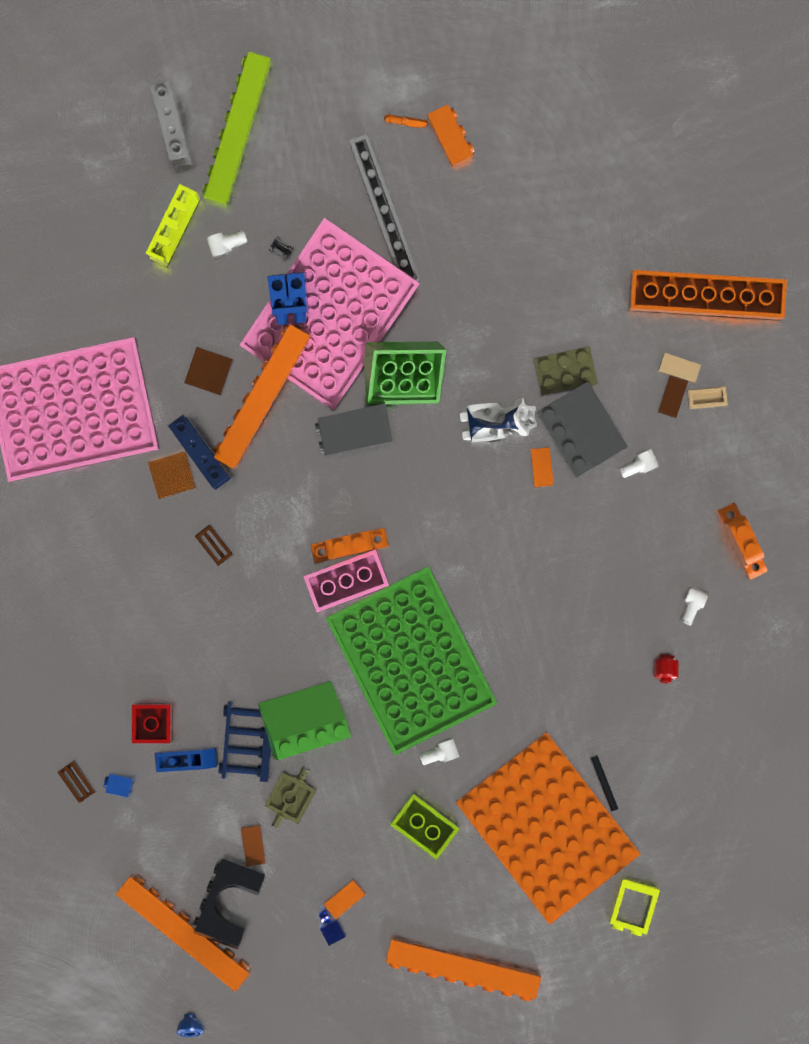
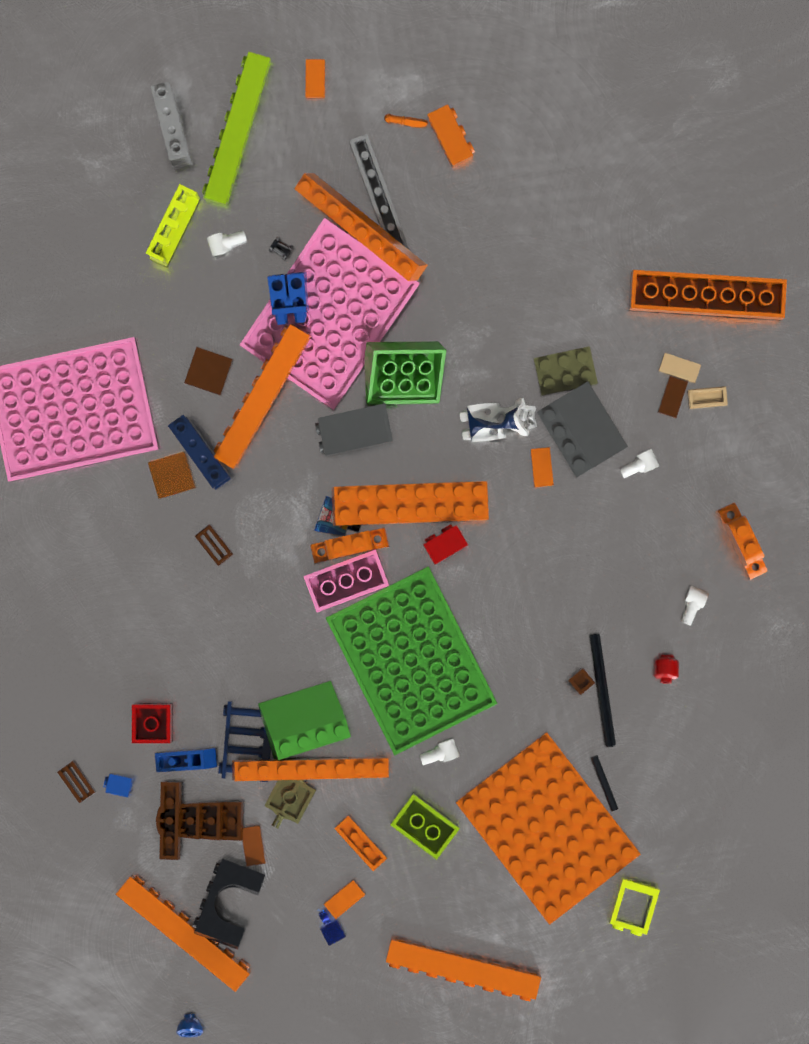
none -> reddish brown slope [156,781,243,860]
none -> orange brick [232,757,389,781]
none -> orange brick [294,173,428,281]
none -> orange tile [305,59,325,99]
none -> torso [314,496,361,536]
none -> orange brick [332,481,489,526]
none -> orange plate [334,815,387,871]
none -> red brick [423,524,468,565]
none -> reddish brown panel [568,668,595,695]
none -> black axle [589,633,616,747]

